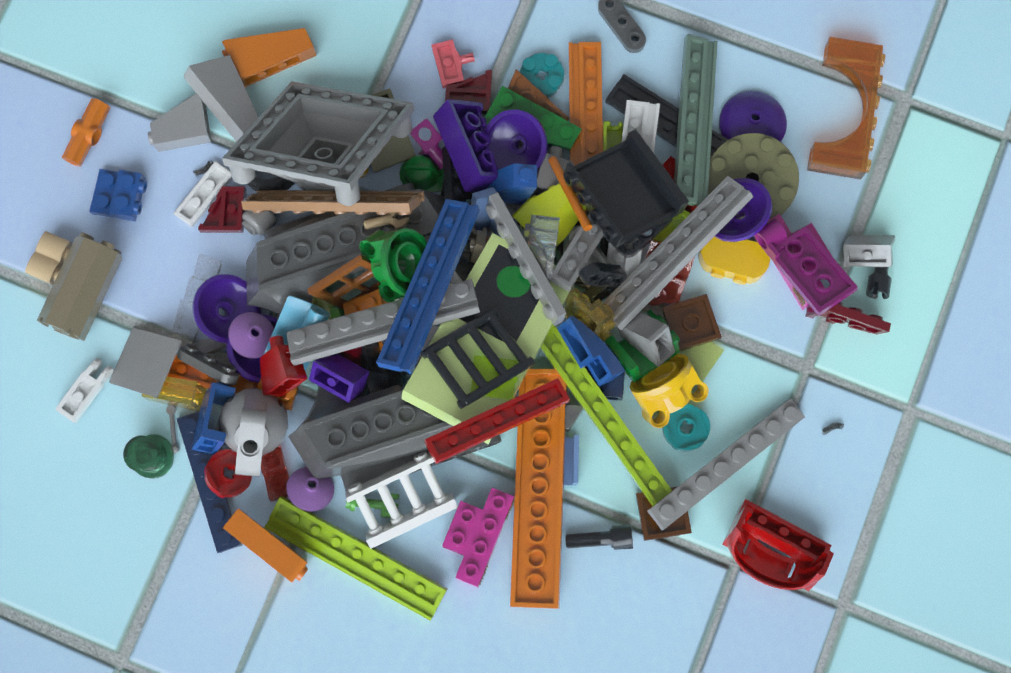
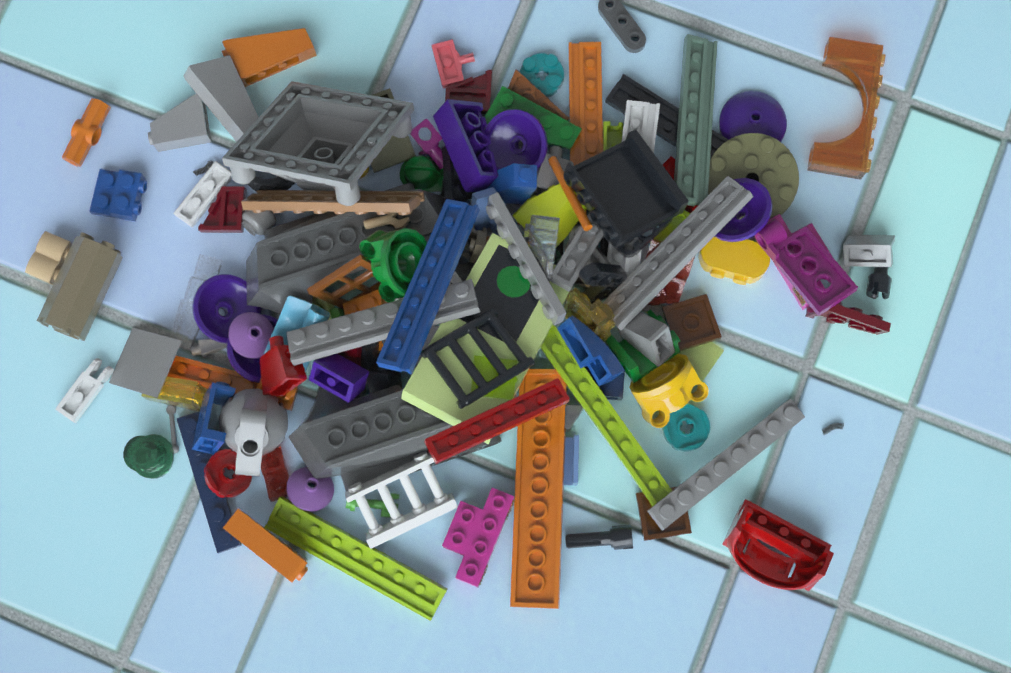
dark grey plate [177,344,240,385] -> none

